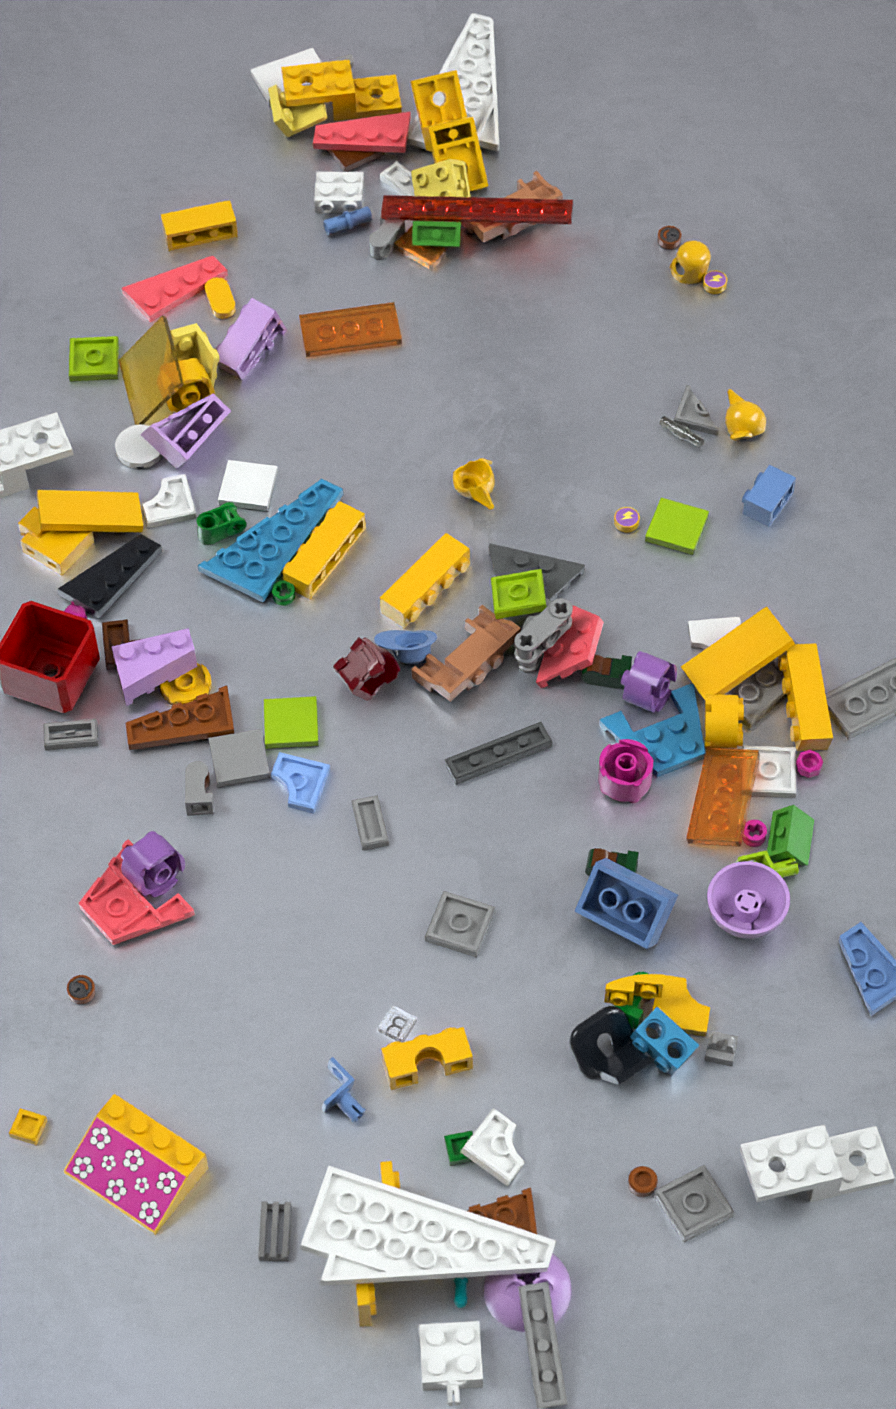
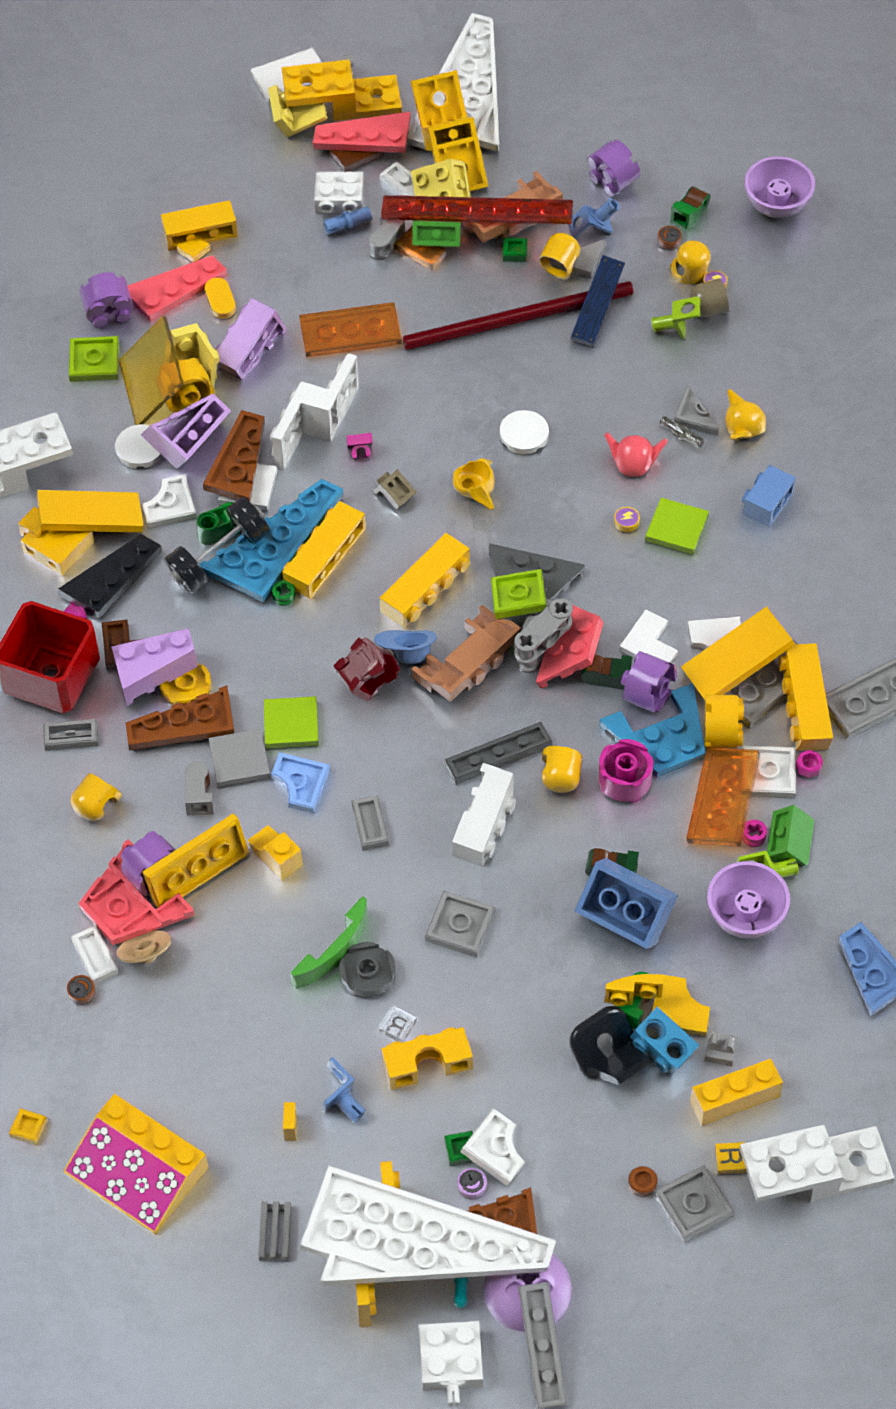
none -> yellow helmet [70,773,122,821]
none -> white tile [70,925,119,984]
none -> medium lavender brick [79,272,133,328]
none -> tan dish [117,930,171,964]
none -> yellow tile [143,813,250,908]
none -> black axle [164,497,270,594]
none -> yellow tile [176,240,211,262]
none -> dark orange wing [203,410,265,501]
none -> yellow arch [247,825,303,881]
none -> white bracket [270,353,359,470]
none -> yellow tile [283,1102,297,1141]
none -> bright green slope [290,896,368,989]
none -> dark grey plate [339,942,395,997]
none -> dark pink tile [346,433,373,459]
none -> dark tan bracket [373,469,417,510]
none -> dark red axle [402,281,634,350]
none -> white wedge [452,763,516,866]
none -> tile [457,1168,487,1199]
none -> white tile [500,410,549,455]
none -> green tile [503,238,527,262]
none -> yellow helmet [539,233,580,280]
none -> yellow helmet [542,745,583,793]
none -> light grey tile [550,240,606,278]
none -> medium blue bracket [568,198,620,239]
none -> dark blue tile [570,255,625,347]
none -> medium lavender brick [587,139,640,197]
none -> coral piece [605,432,668,477]
none -> white tile [619,610,678,663]
none -> lime bracket [651,296,700,339]
none -> green leg [670,186,711,231]
none -> dark tan helmet [689,278,730,318]
none -> yellow brick [690,1058,783,1126]
none -> yellow tile [715,1142,747,1175]
none -> lavender piece [745,156,815,218]

